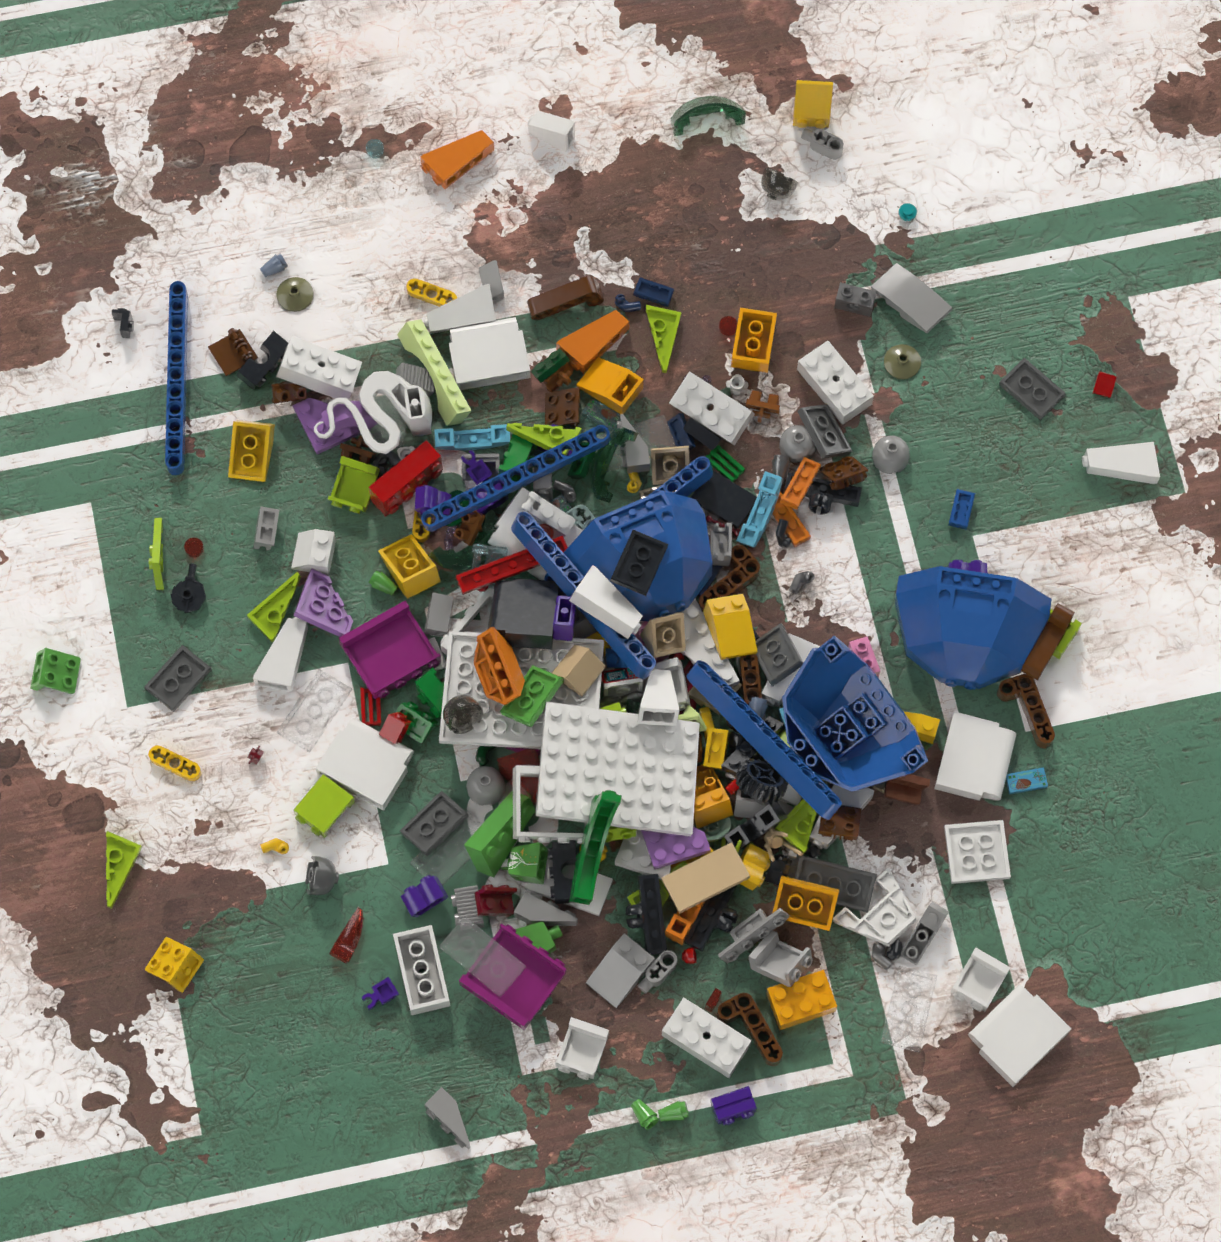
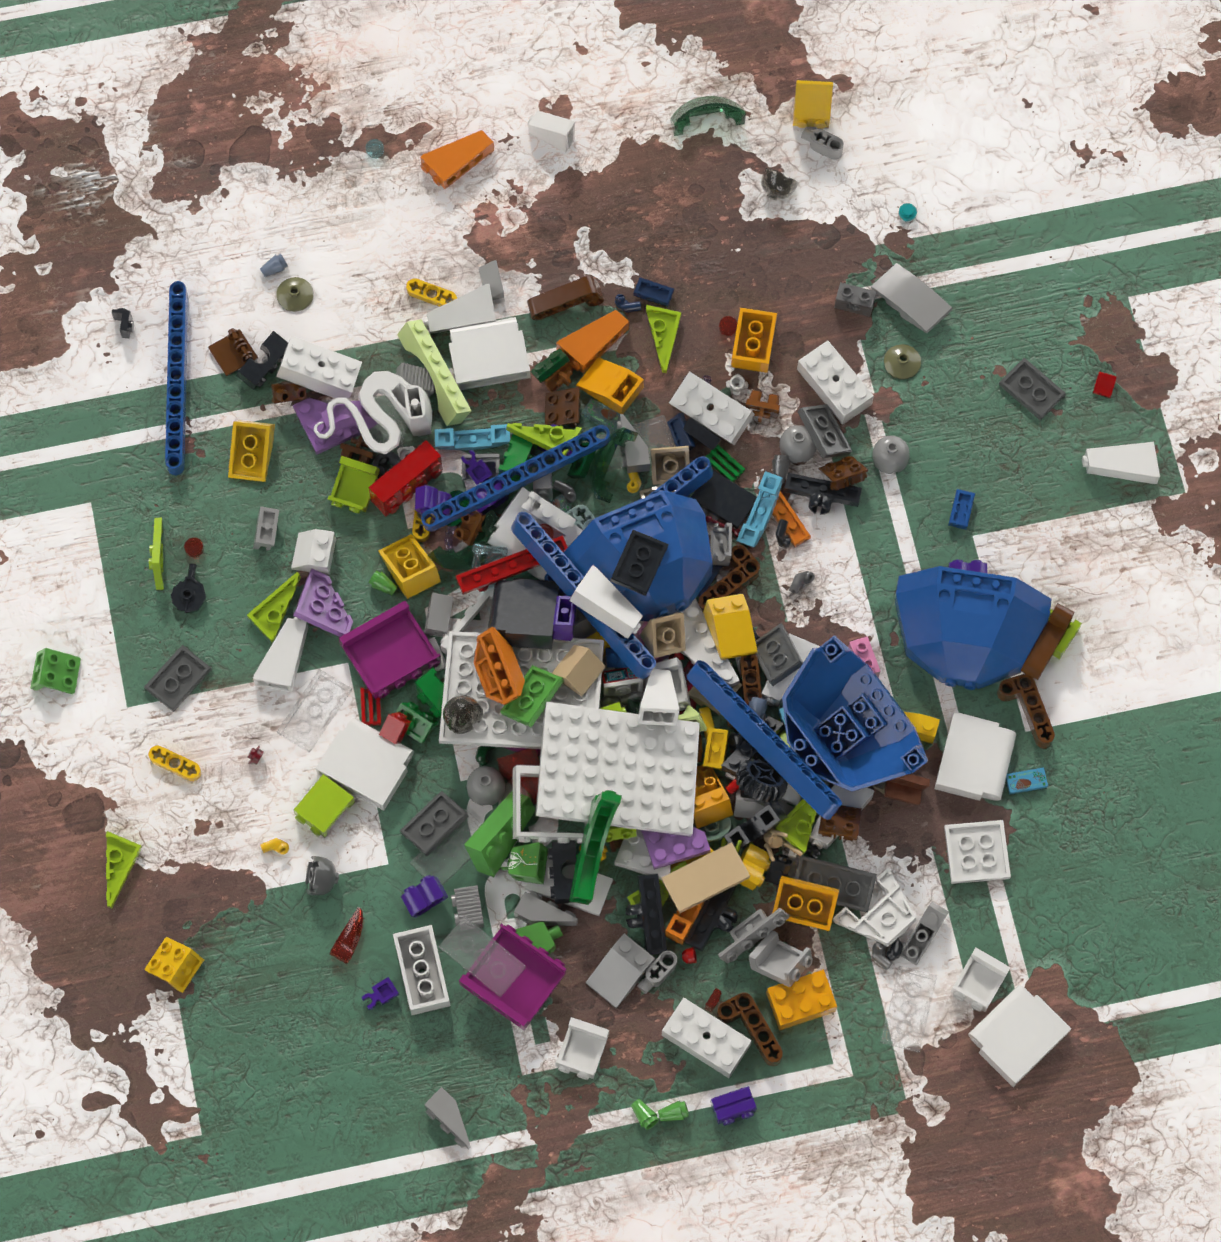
dark red bracket [474,884,518,916] -> none
orange tile [780,457,821,510] -> none

